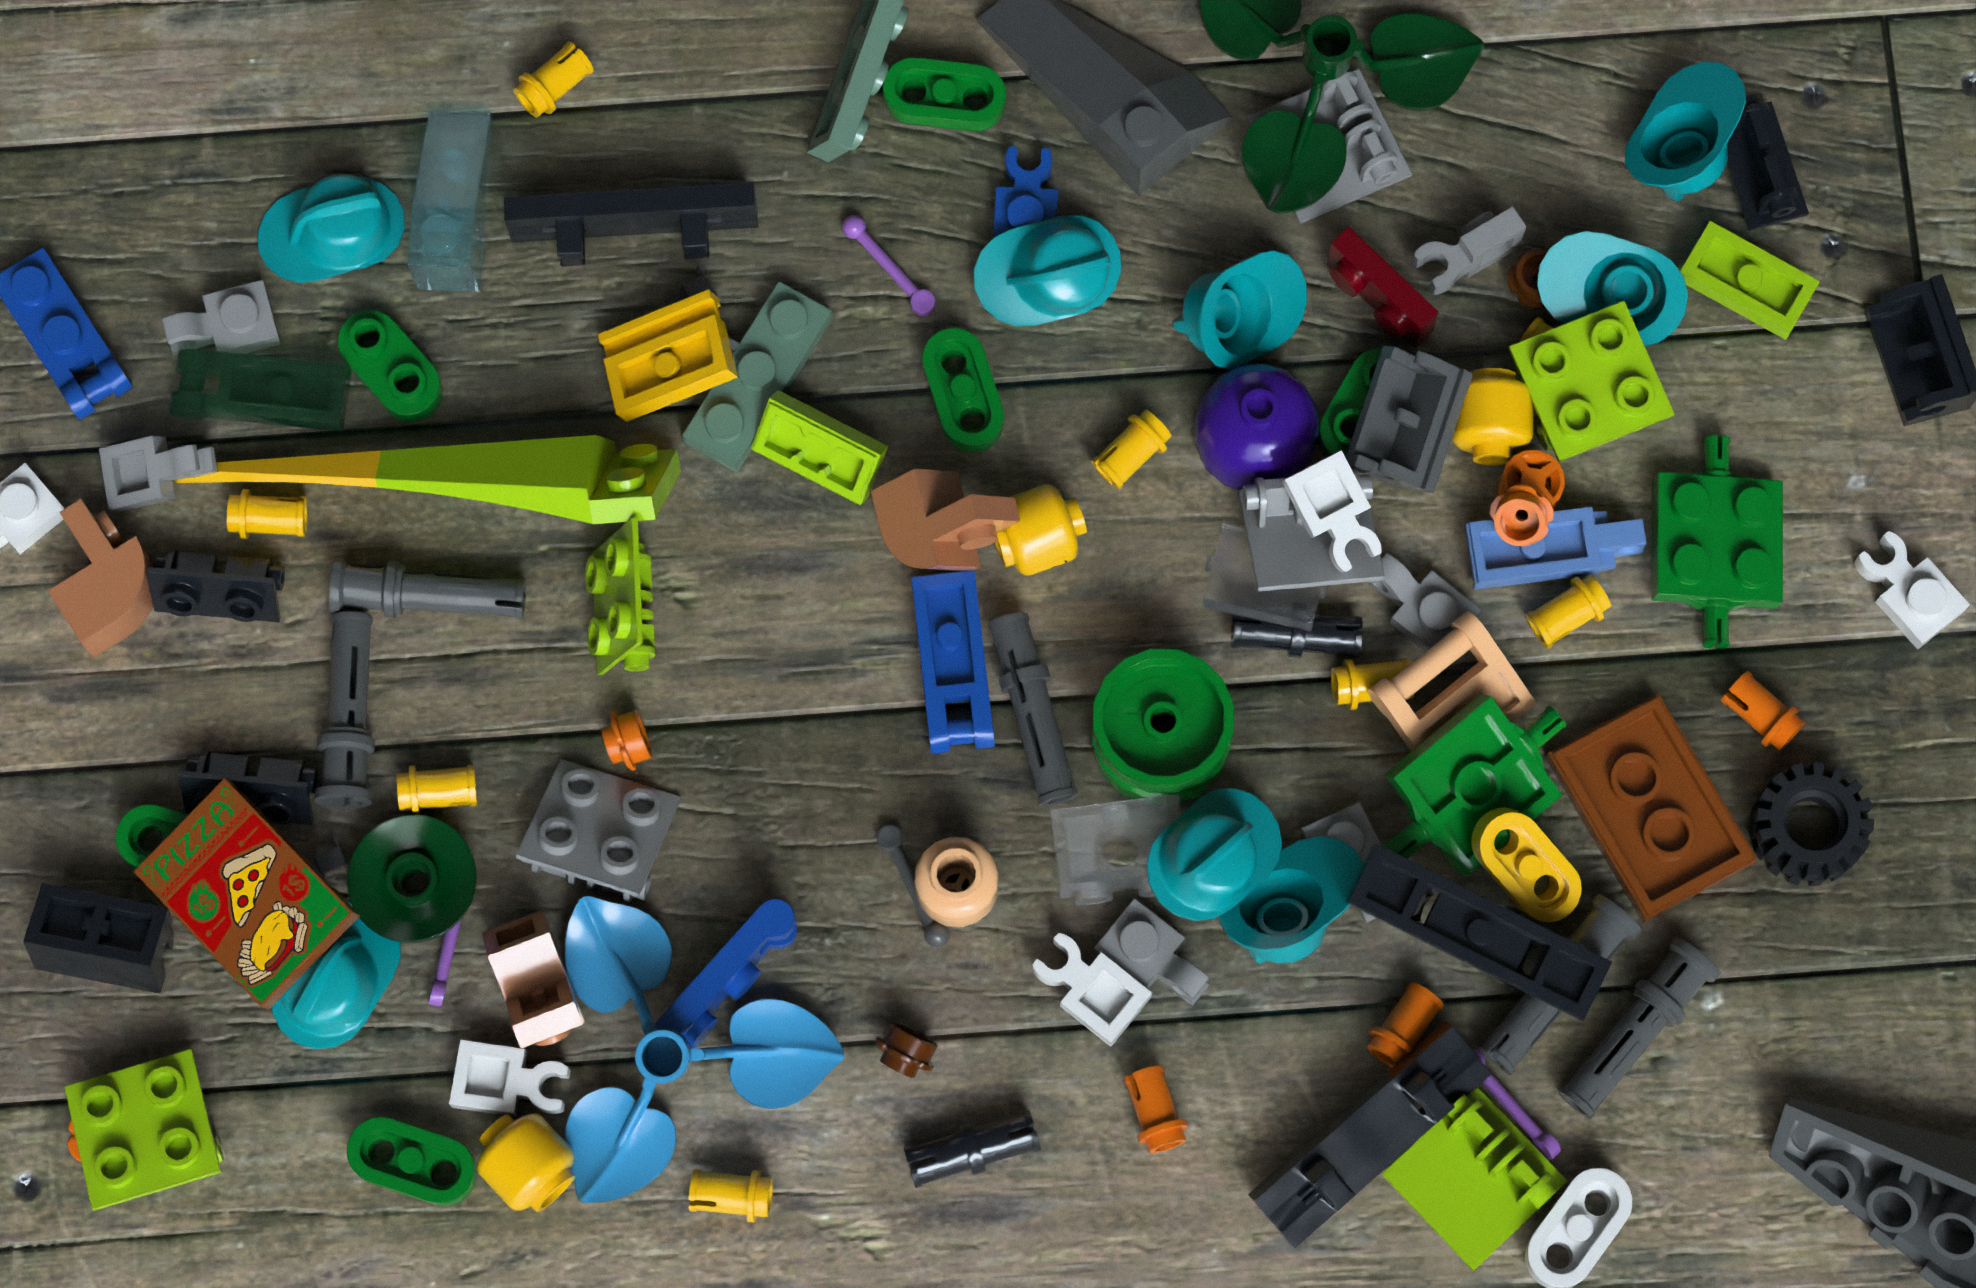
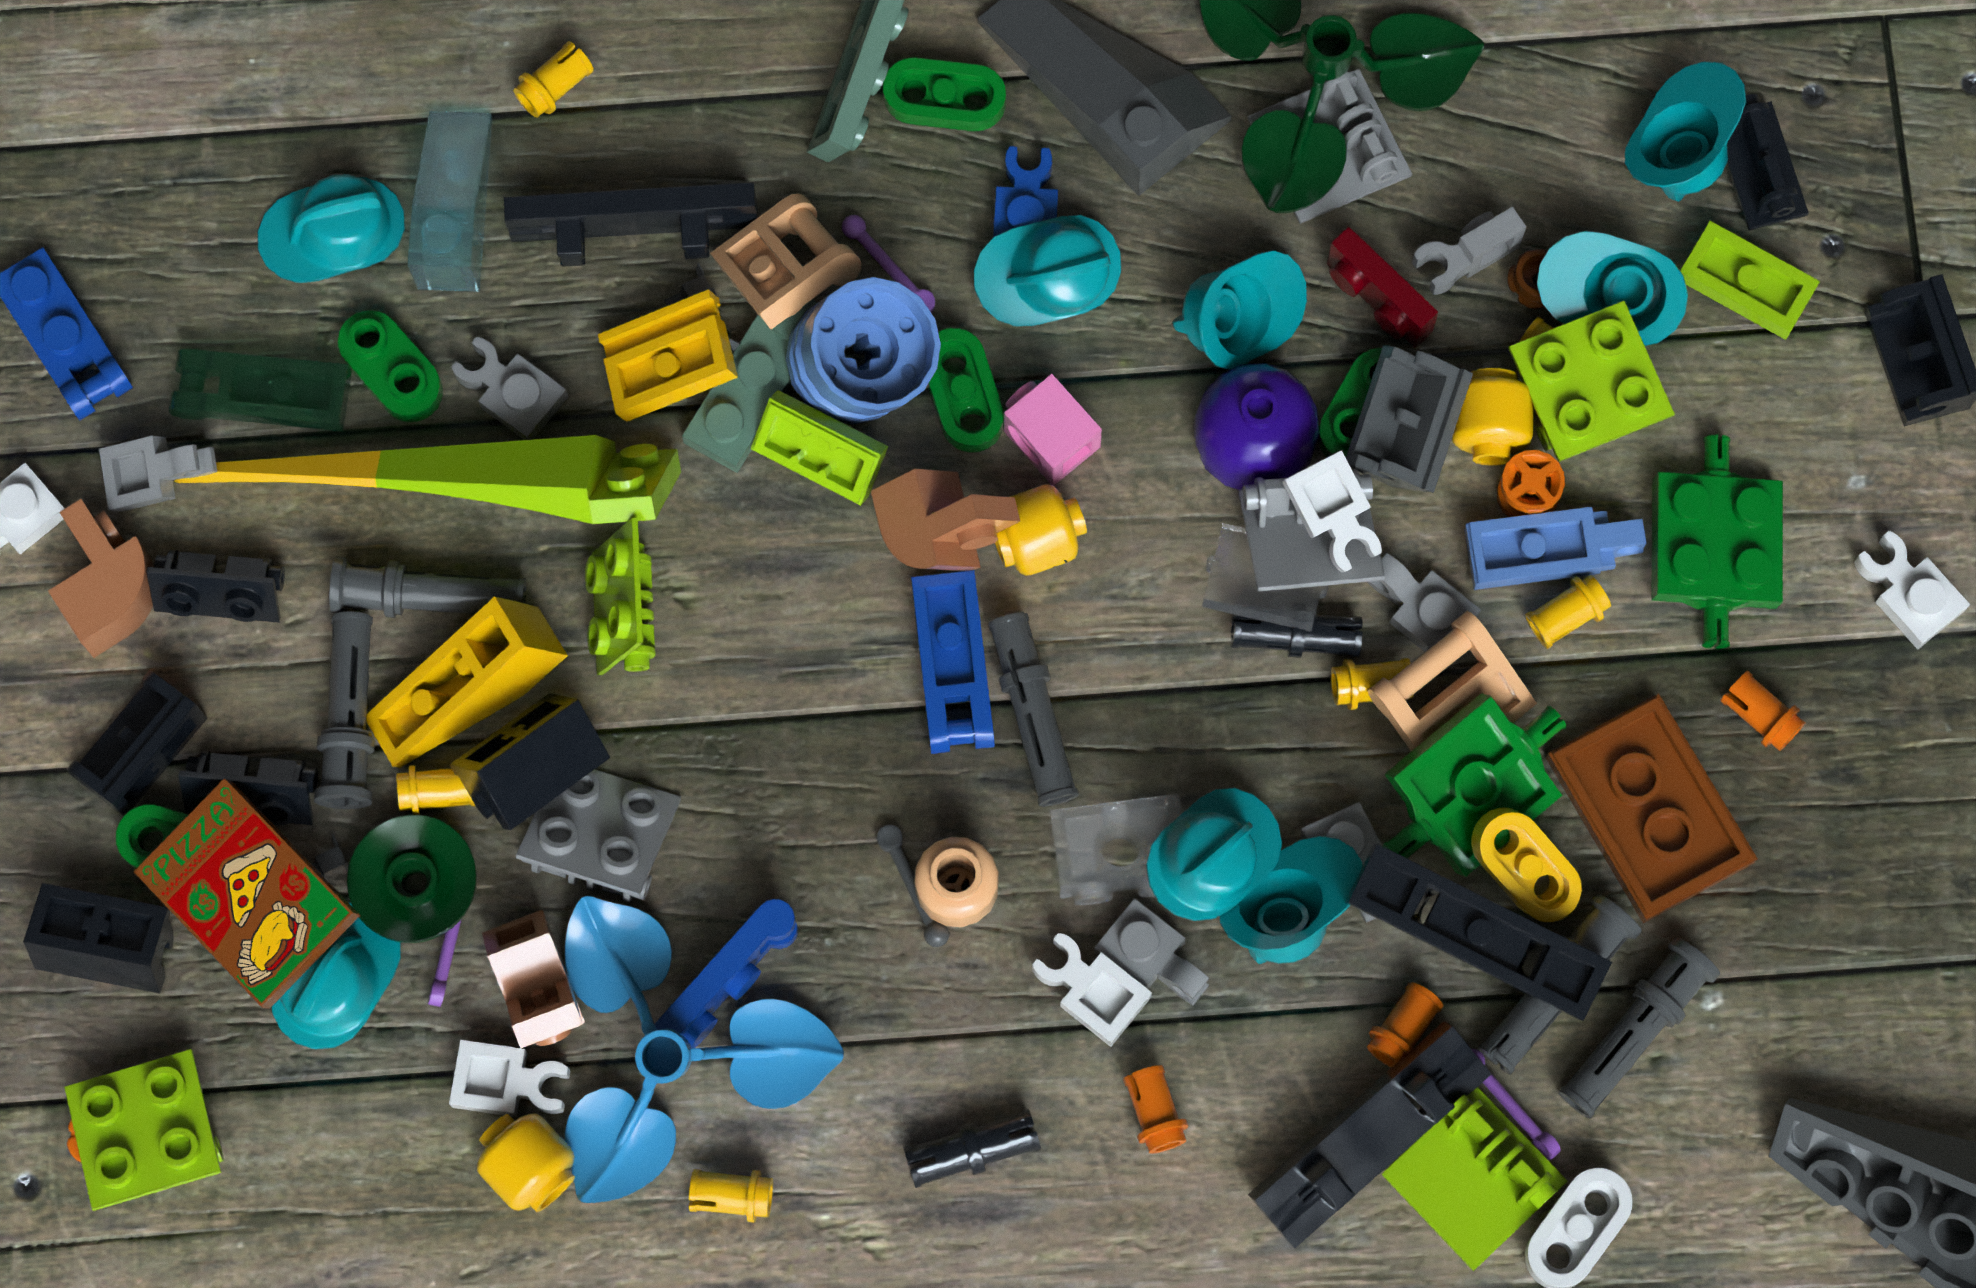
light grey plate [162,280,281,360] -> none
yellow pin [227,489,308,539] -> none
green plate [347,1117,478,1206] -> none
orange plate [601,710,653,771] -> none
reddish brown plate [875,1022,938,1078] -> none
yellow pin [1091,409,1172,490] -> none
green wheel [1092,649,1234,806] -> none
orange plate [1490,484,1554,546] -> none
black tyre [1749,762,1874,886] -> none
none -> black hinge [67,670,207,816]
none -> yellow slope [366,596,568,768]
none -> black hinge [449,693,611,830]
none -> light grey plate [451,337,569,440]
none -> light nougat plate [710,193,861,330]
none -> medium blue wheel [786,277,941,425]
none -> bright pink brick [1004,374,1102,486]

